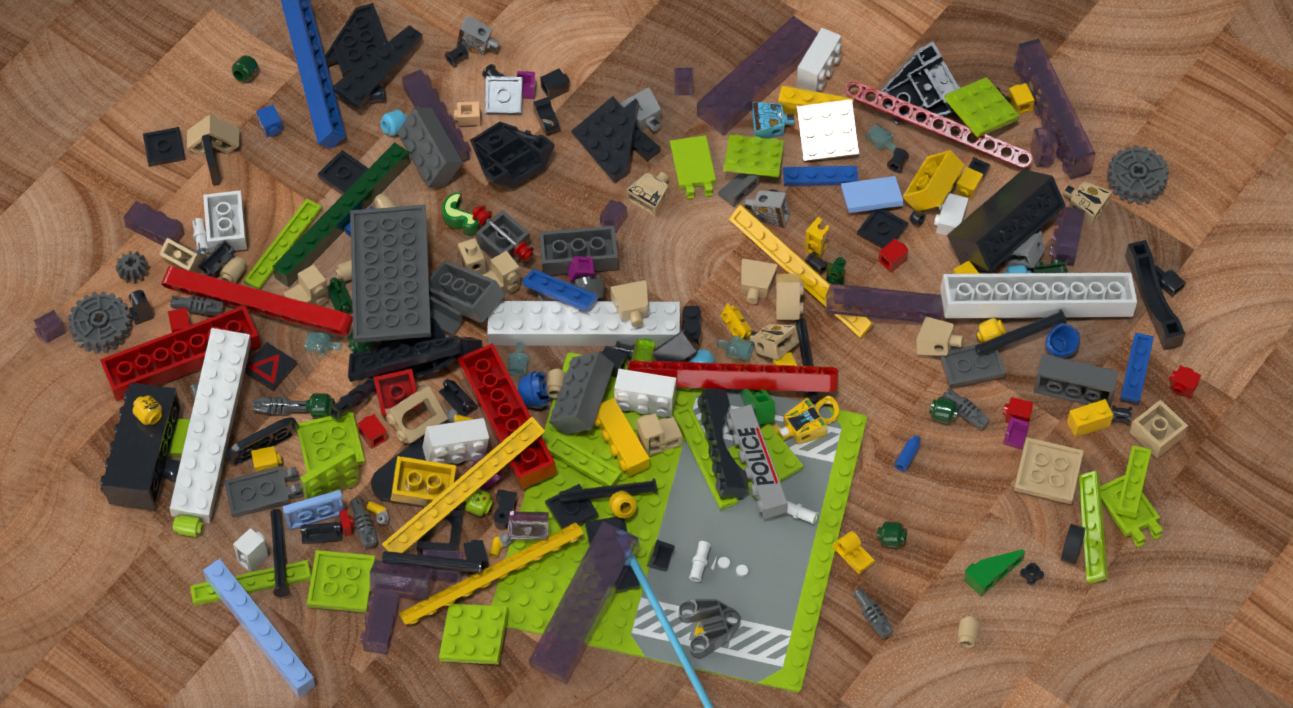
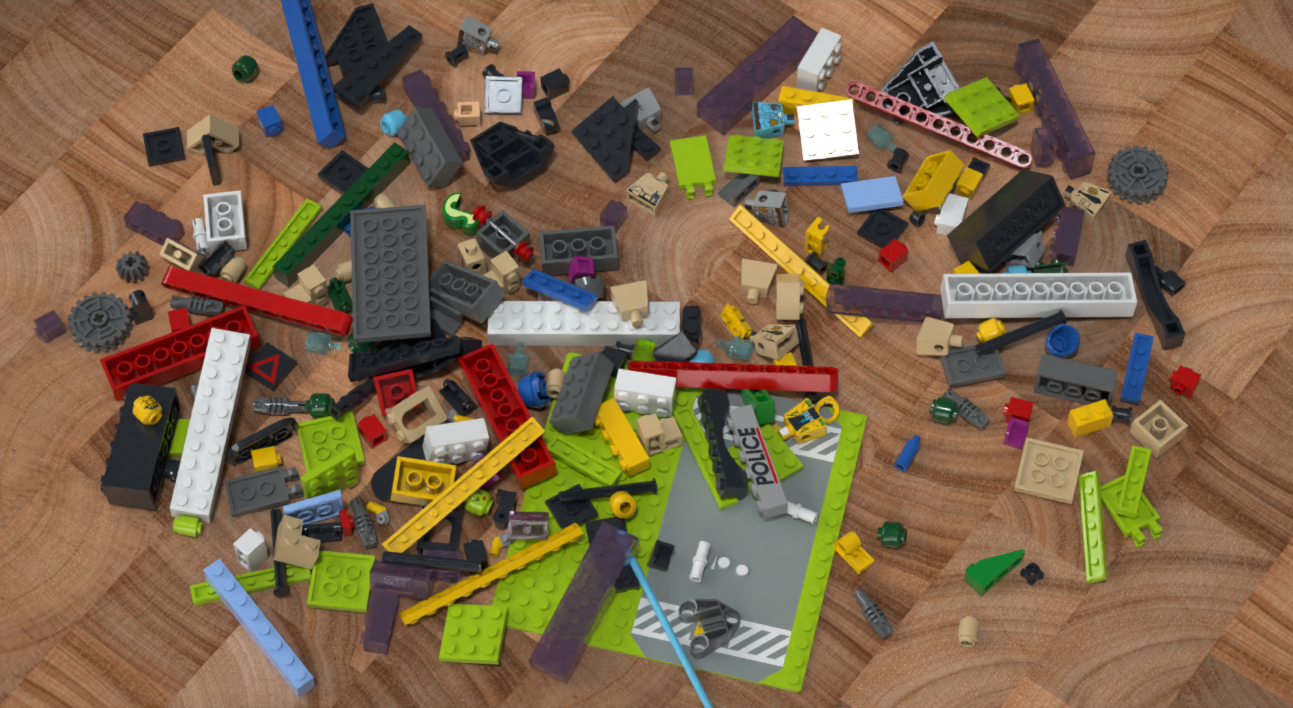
black tyre [1061,524,1086,564] -> none
none -> tan brick [273,515,320,570]

